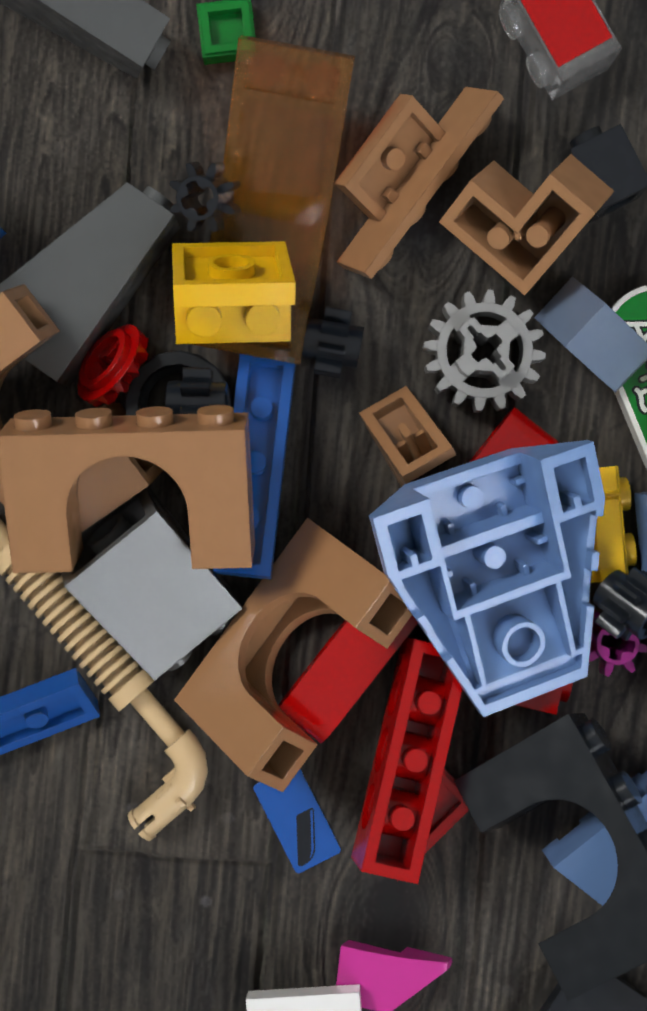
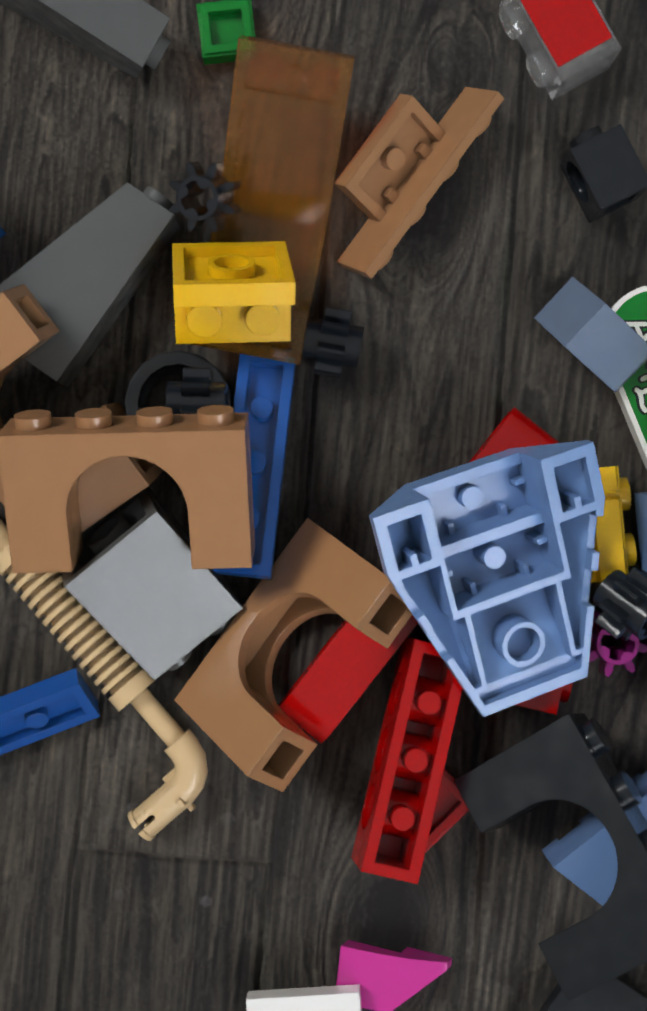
red gear [78,324,149,408] -> none
blue sticker [253,769,341,873] -> none
medium nougat slope [359,386,456,487] -> none
light grey gear [422,289,546,413] -> none
medium nougat brick [439,154,615,295] -> none

